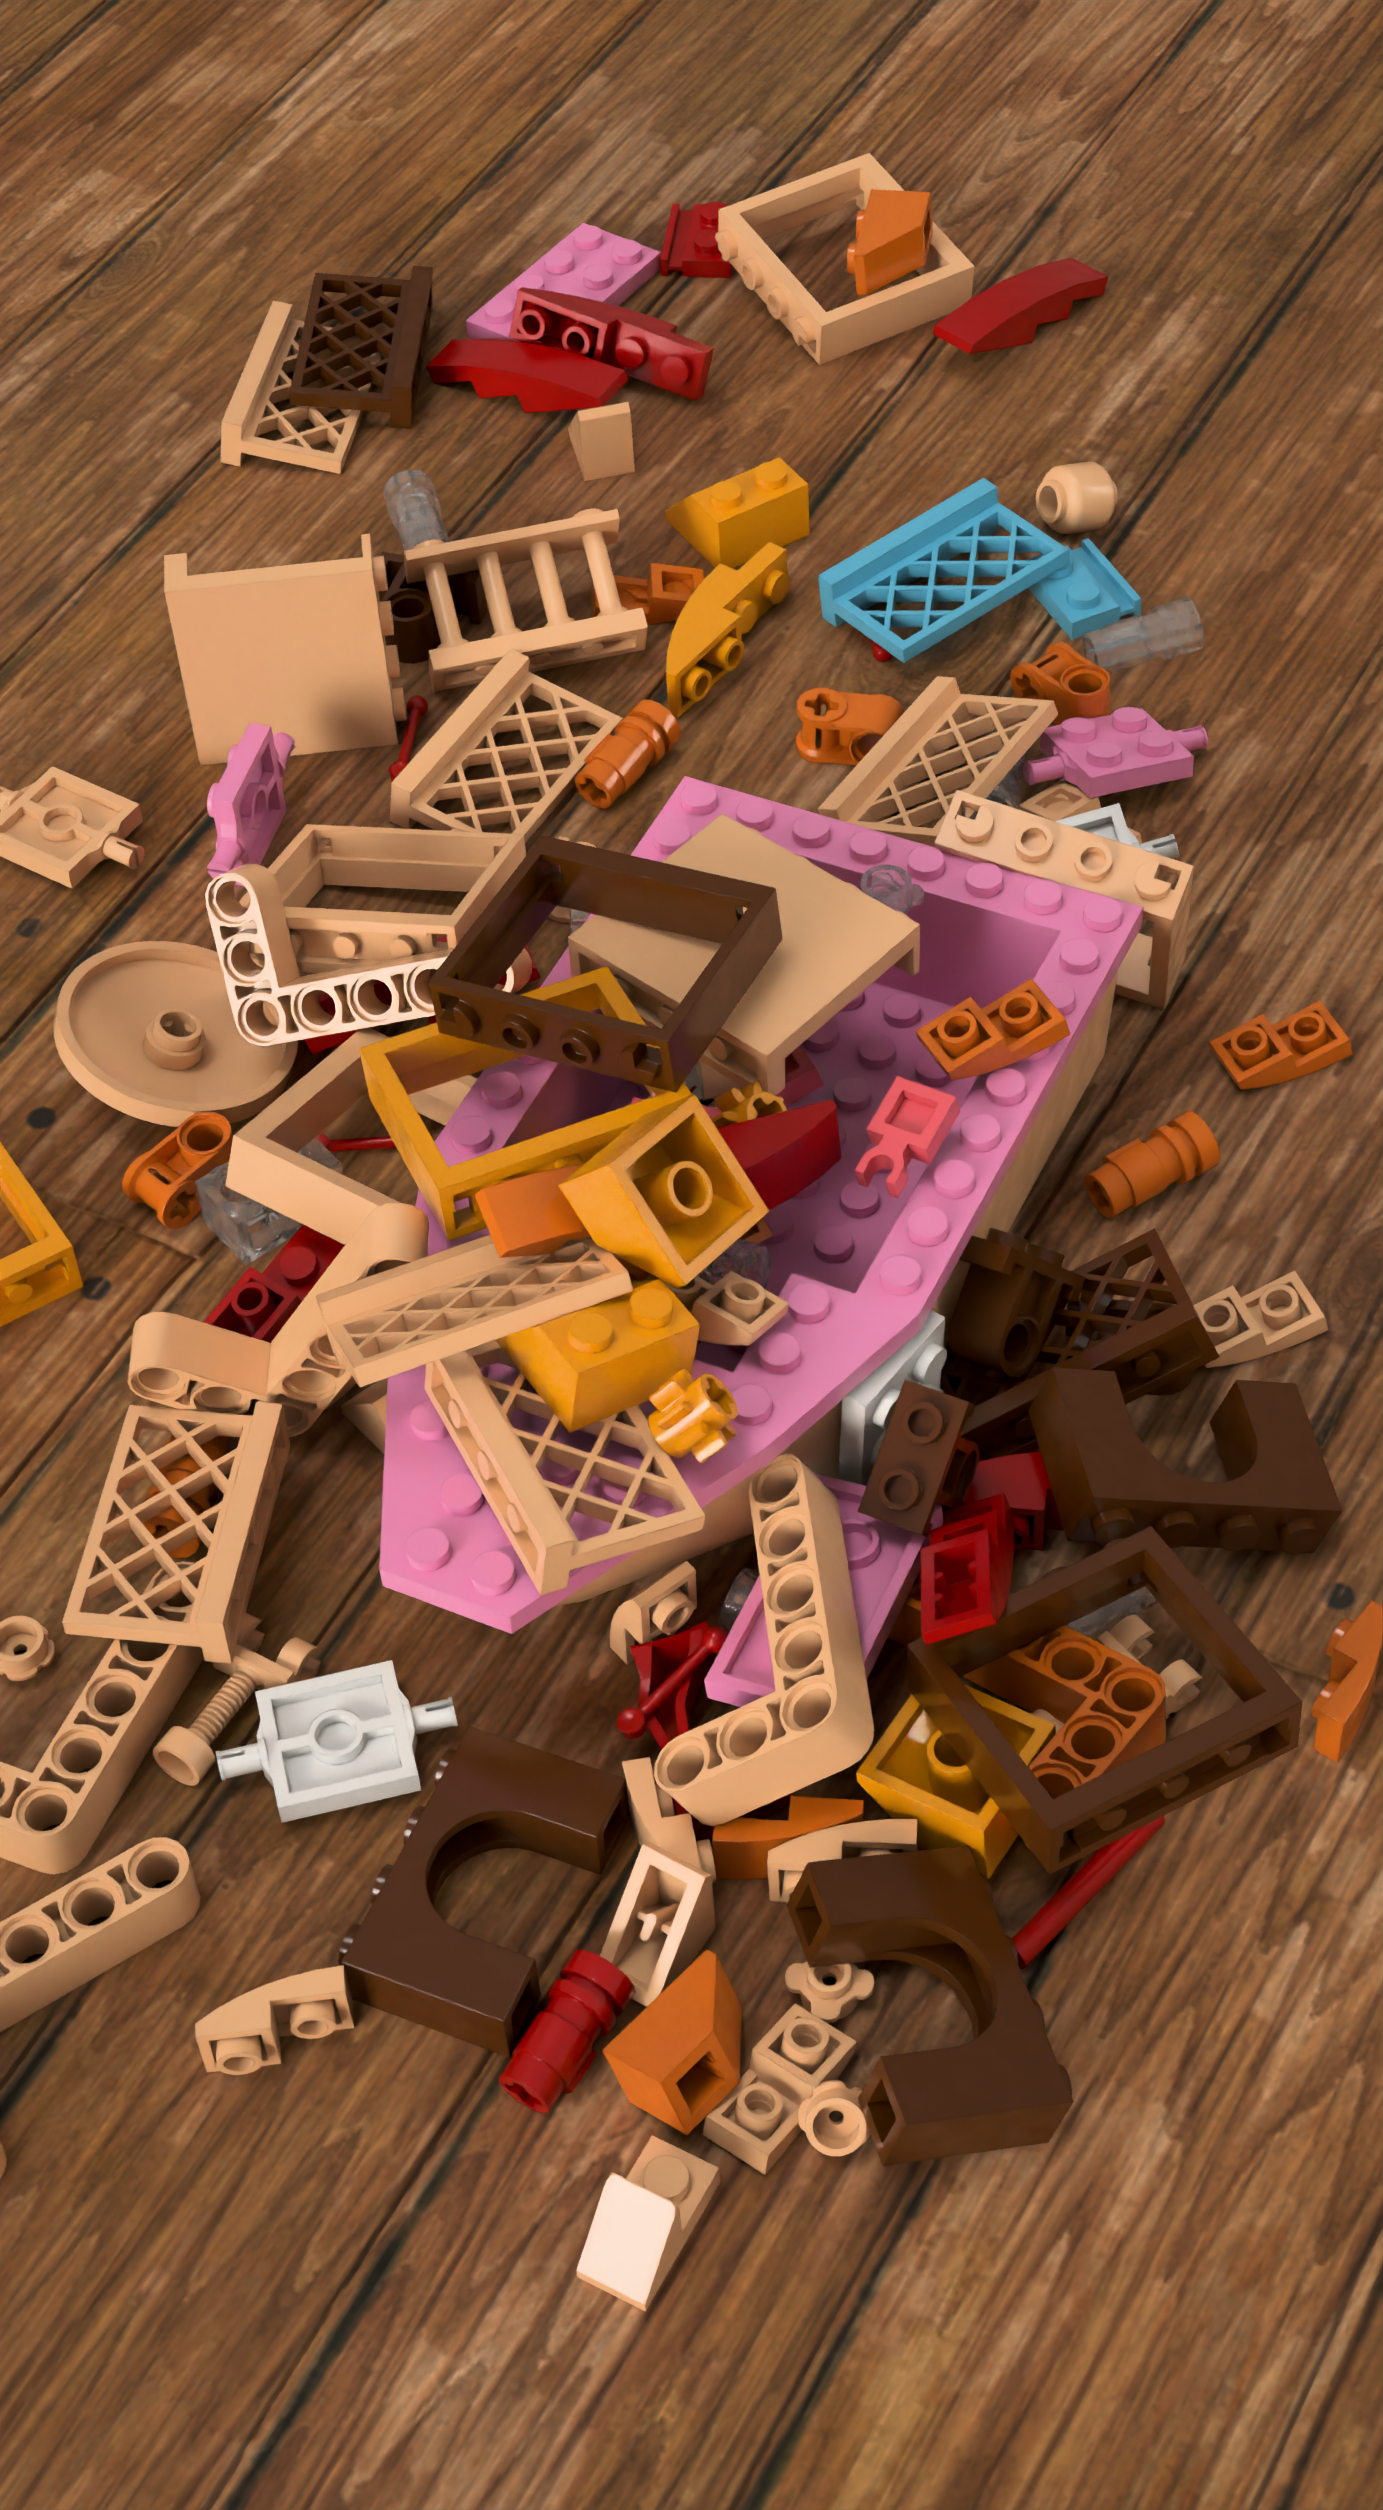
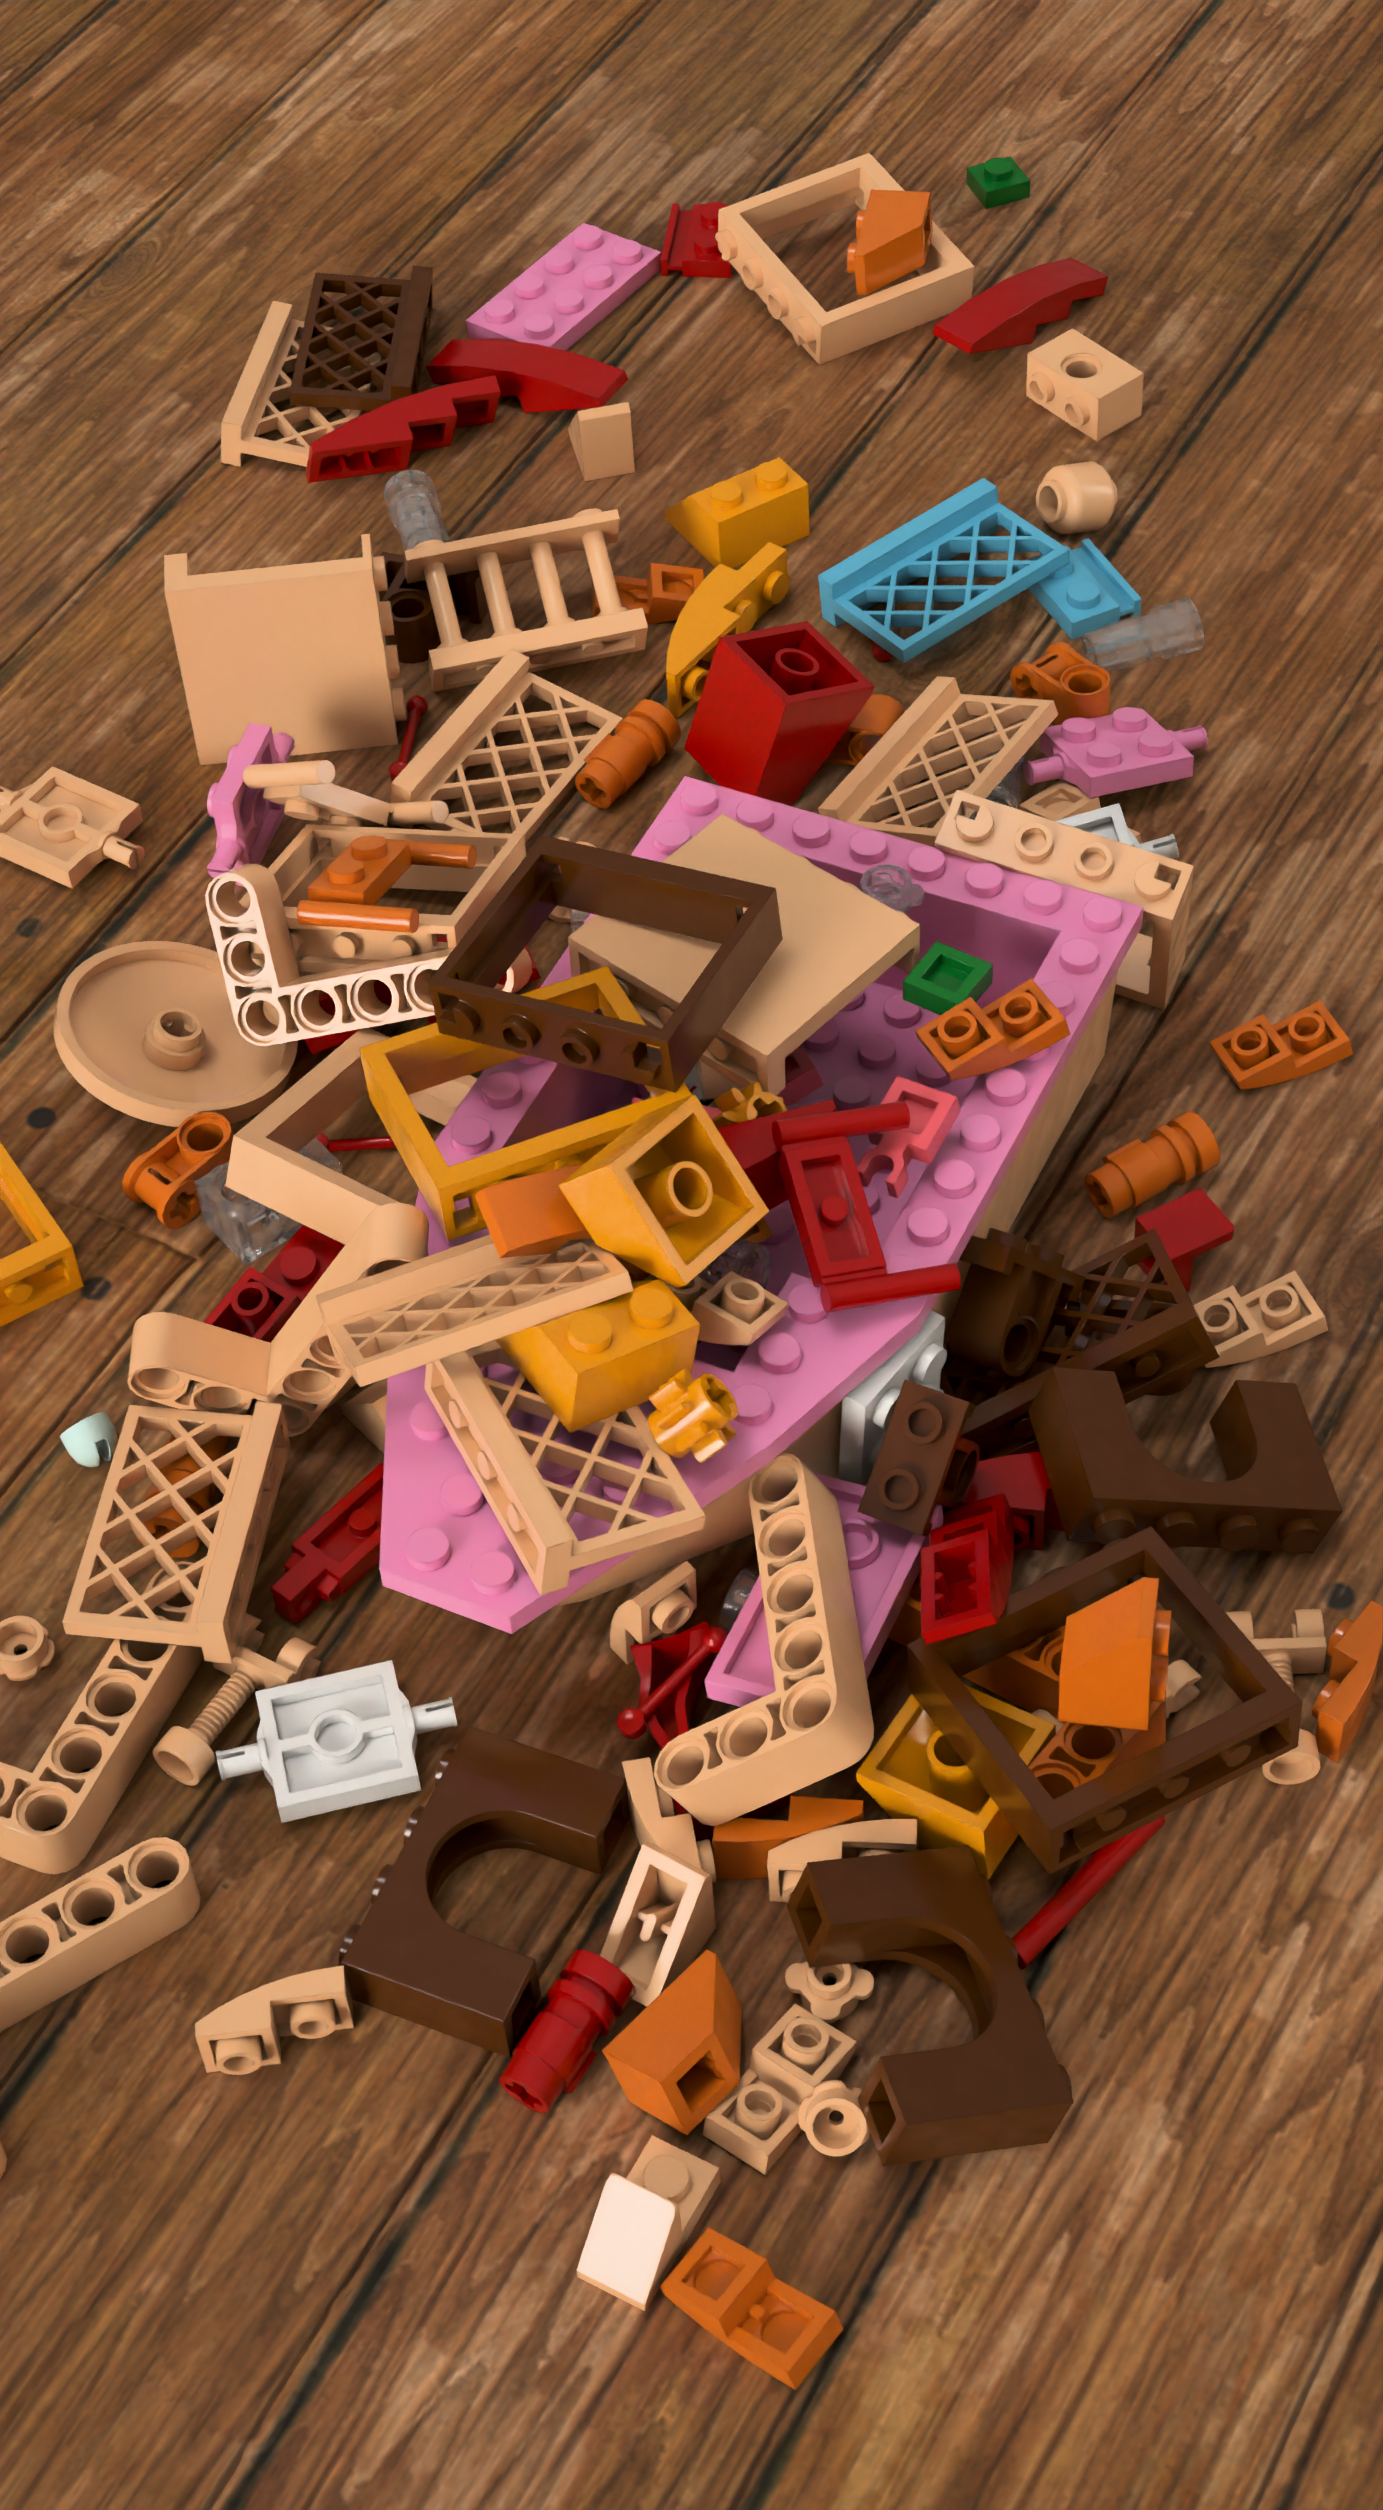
red slope [509,287,714,401] -> none
none -> light aqua hinge [60,1411,118,1467]
none -> light nougat plate [243,760,449,827]
none -> red hinge [271,1463,384,1625]
none -> orange plate [297,835,477,933]
none -> red slope [305,375,501,483]
none -> orange slope [660,2227,843,2390]
none -> red slope [684,621,875,806]
none -> red plate [772,1101,961,1313]
none -> green plate [903,941,993,1015]
none -> green plate [967,156,1030,209]
none -> light nougat brick [1026,328,1144,442]
none -> orange slope [1058,1577,1172,1731]
none -> red panel [1134,1187,1234,1292]
none -> light nougat bar [1225,1609,1327,1785]

